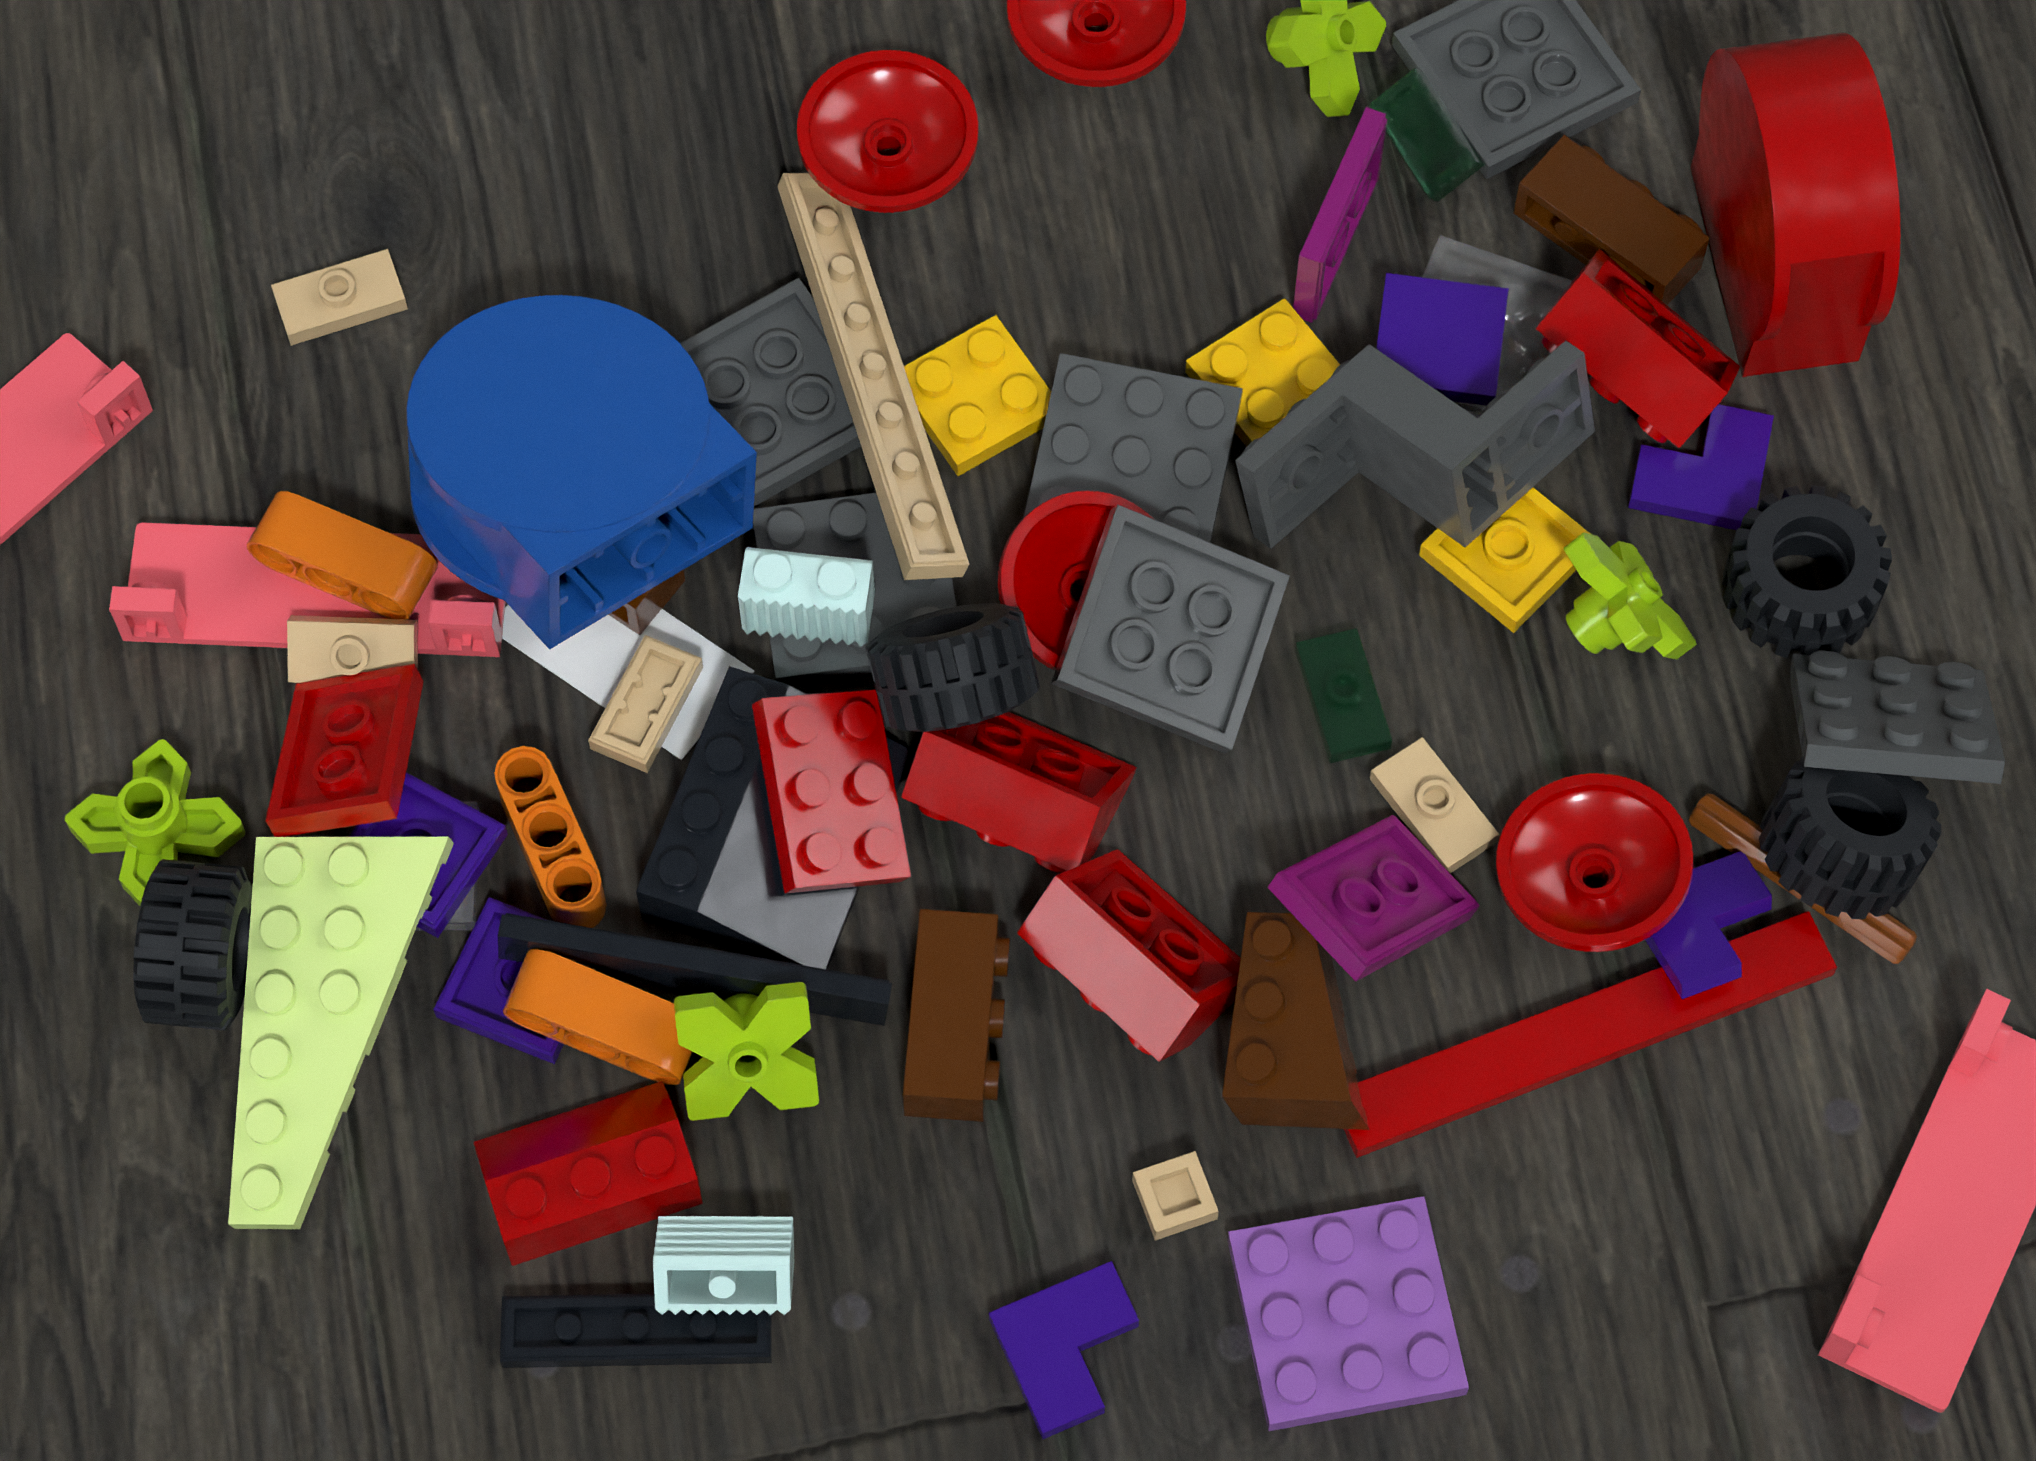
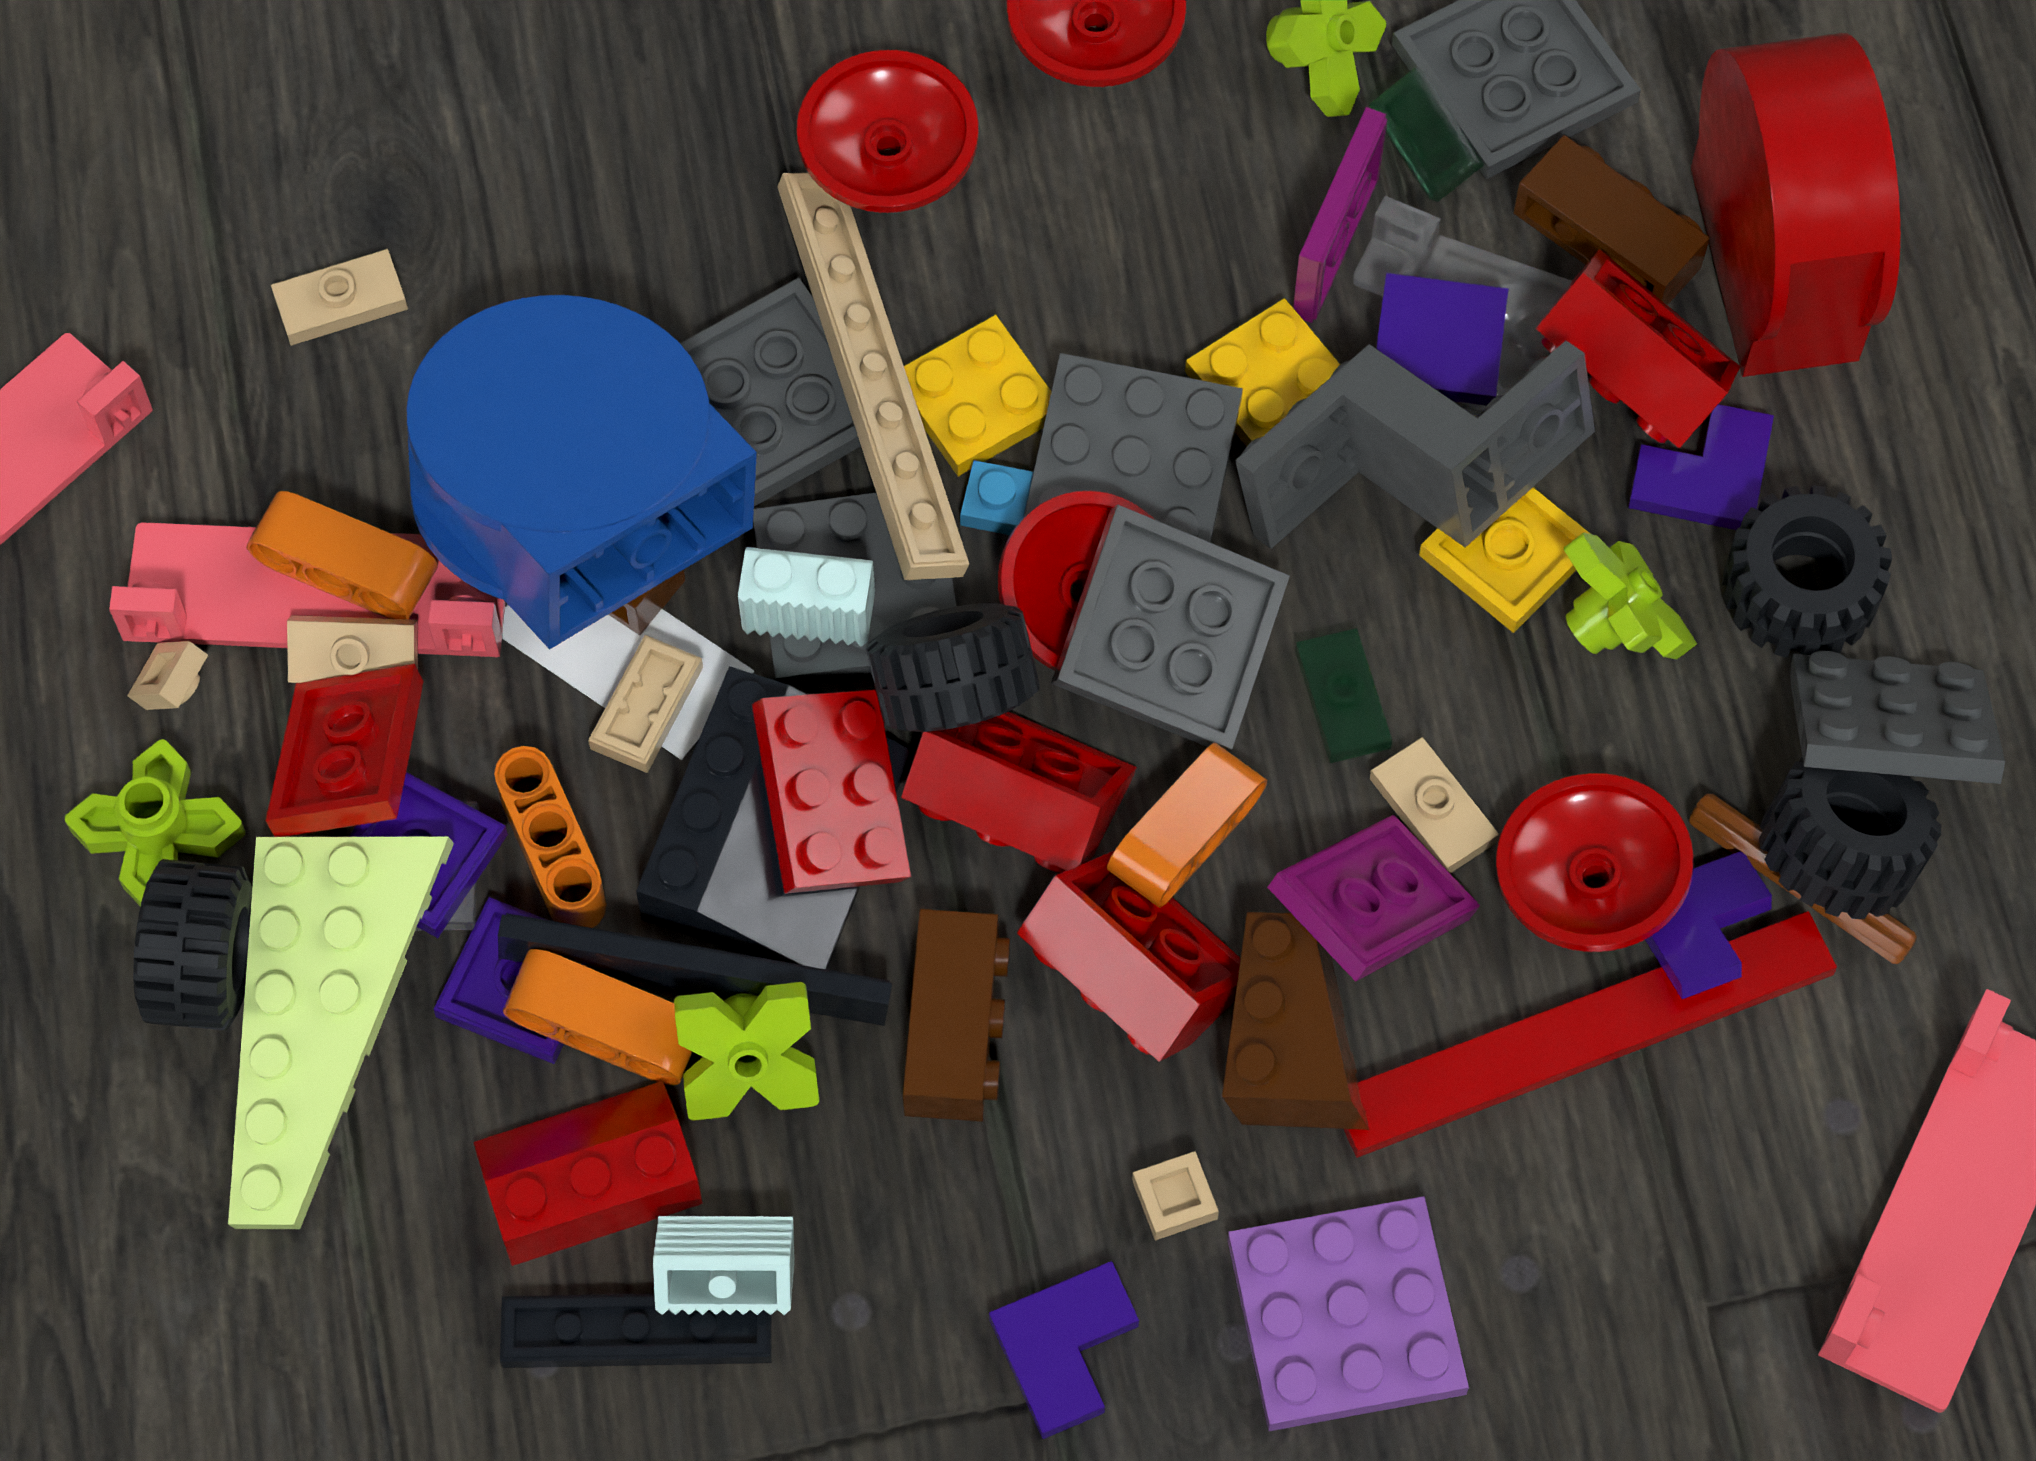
none -> tan plate [127,641,208,710]
none -> dark azure plate [960,460,1034,535]
none -> orange beam [1107,742,1268,908]
none -> clear panel [1353,196,1441,297]

